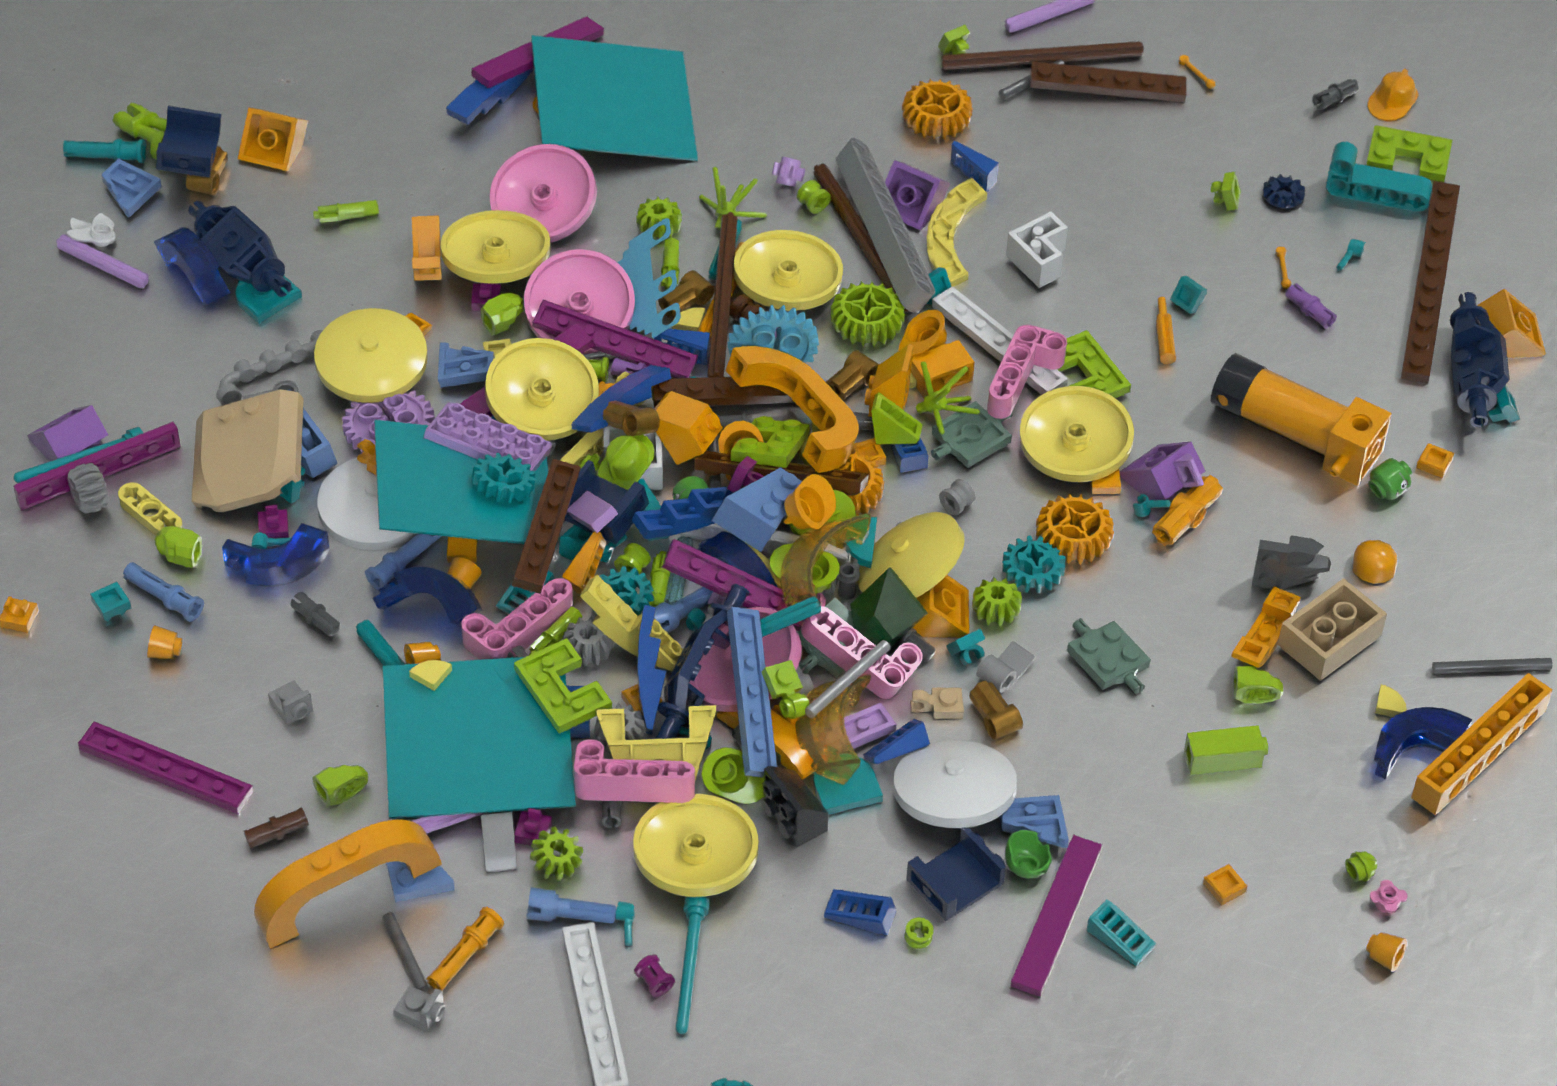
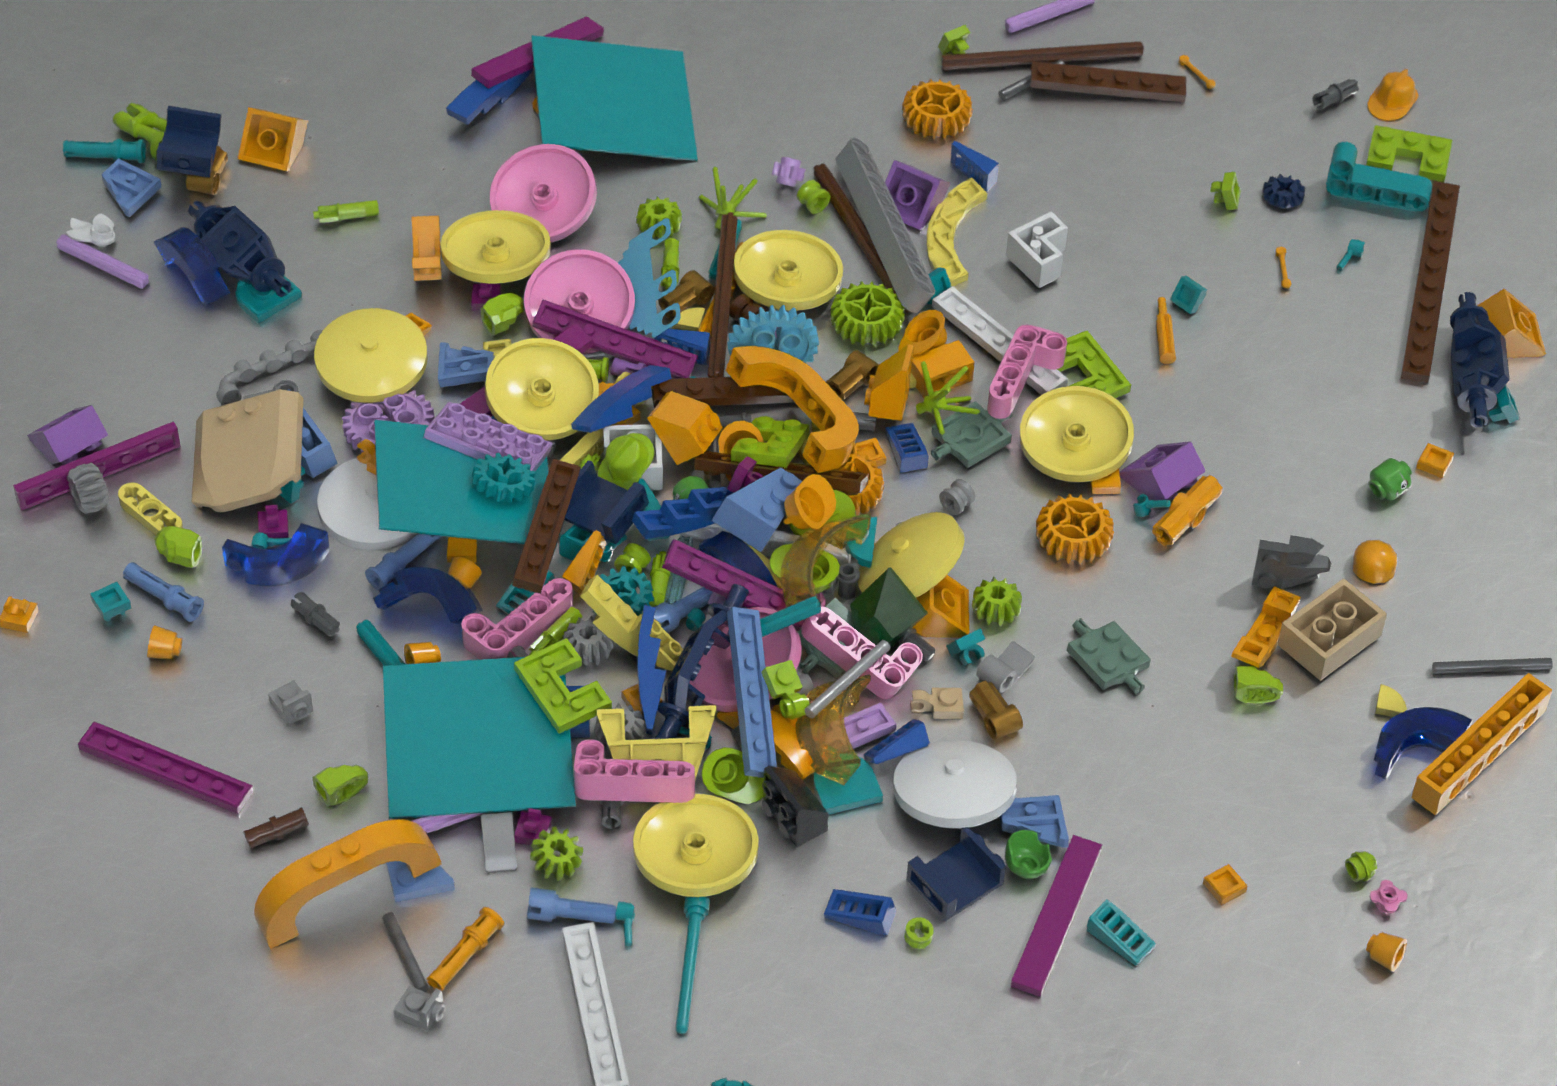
teal piece [13,427,143,483] -> none
light yellow tile [409,660,452,691] -> none
lavender tile [567,491,618,533] -> none
pearl gold piece [603,401,660,436] -> none
magenta bush [634,954,675,997] -> none
lime slope [871,392,923,444] -> none
teal gear [1002,535,1066,593] -> none
lavender slope [1173,453,1204,487] -> none
lime brick [1184,725,1268,775] -> none
light orange piece [1210,353,1392,486] -> none
medium lavender pin [1286,283,1337,329] -> none

